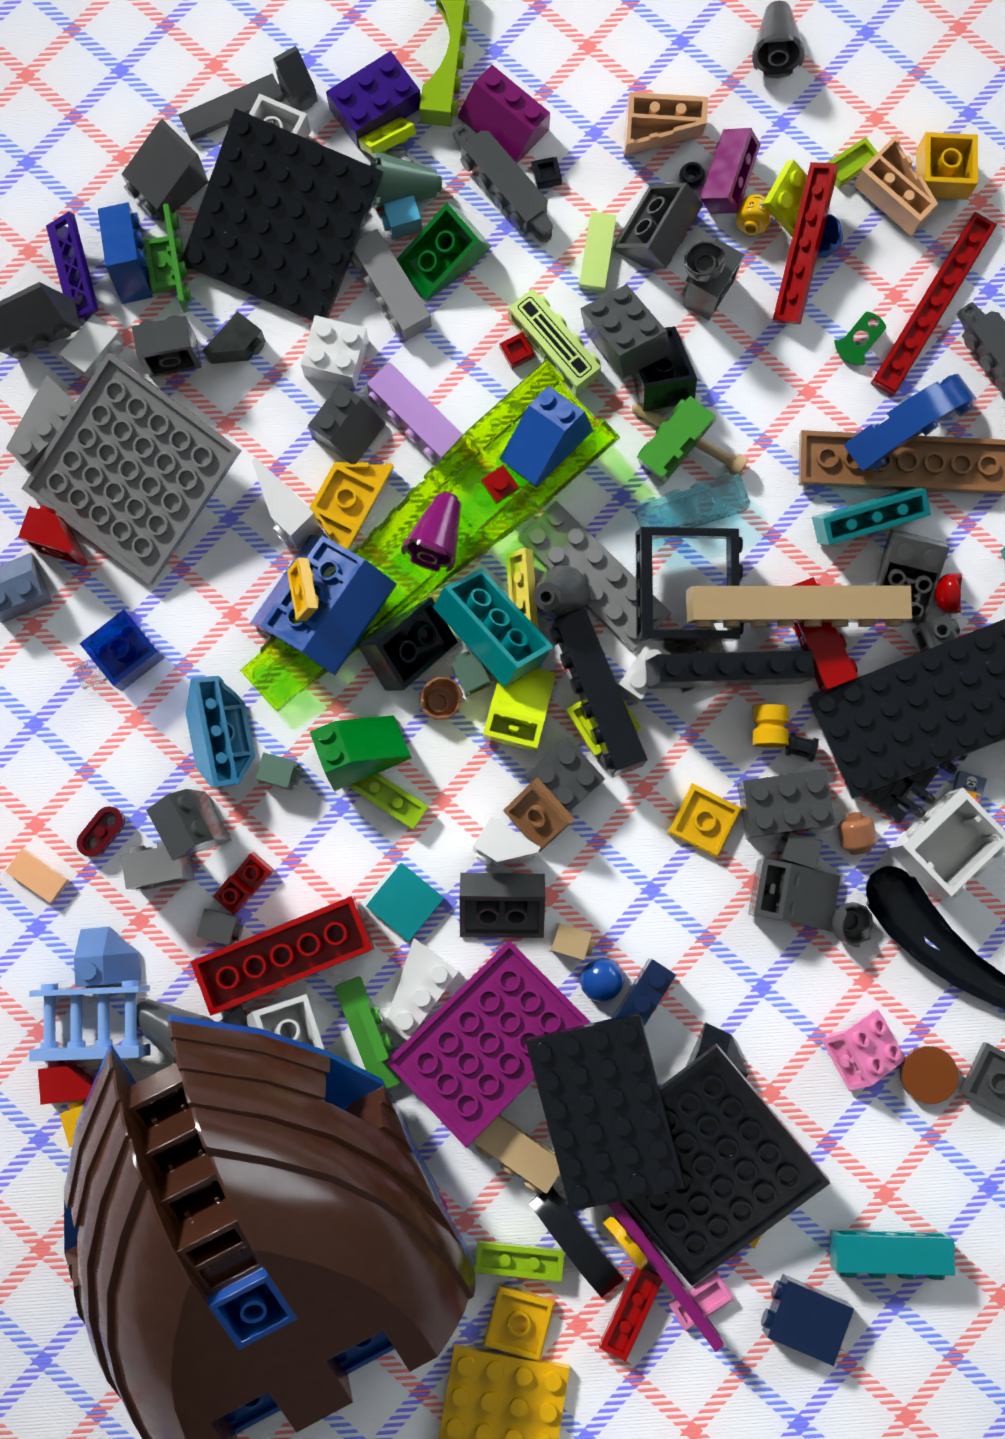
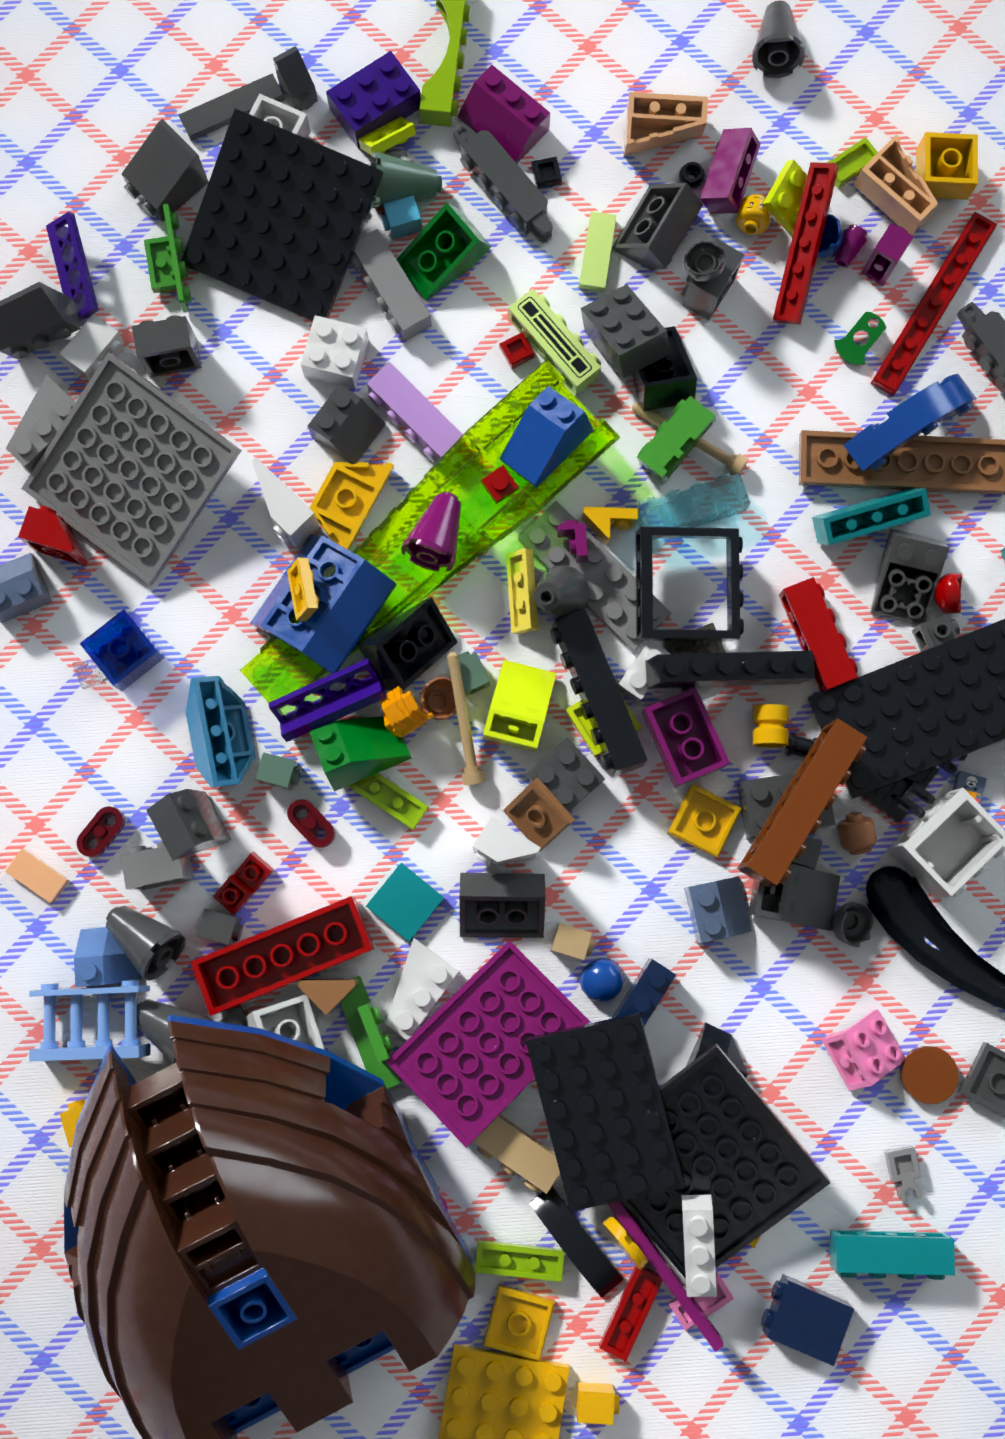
red slope [38,1060,95,1105] -> none
blue wedge [98,202,153,304] -> none
pearl dark grey slope [202,311,266,364] -> none
teal brick [433,568,554,688] -> none
tan brick [686,586,912,628] -> none
none -> dark grey cone [106,906,186,981]
none -> dark purple fence [269,658,386,742]
none -> dark red plate [287,799,335,848]
none -> medium nougat slope [298,979,359,1015]
none -> light orange hair [381,686,434,738]
none -> tan piece [447,652,485,785]
none -> magenta bracket [557,520,588,563]
none -> yellow brick [576,1382,620,1425]
none -> yellow slope [582,507,638,546]
none -> magenta brick [641,687,730,788]
none -> white brick [682,1195,717,1297]
none -> sand blue slope [684,876,752,943]
none -> dark orange brick [737,718,867,887]
none -> magenta cone [834,225,868,268]
none -> magenta brick [861,223,914,286]
none -> light grey plate [884,1146,922,1202]

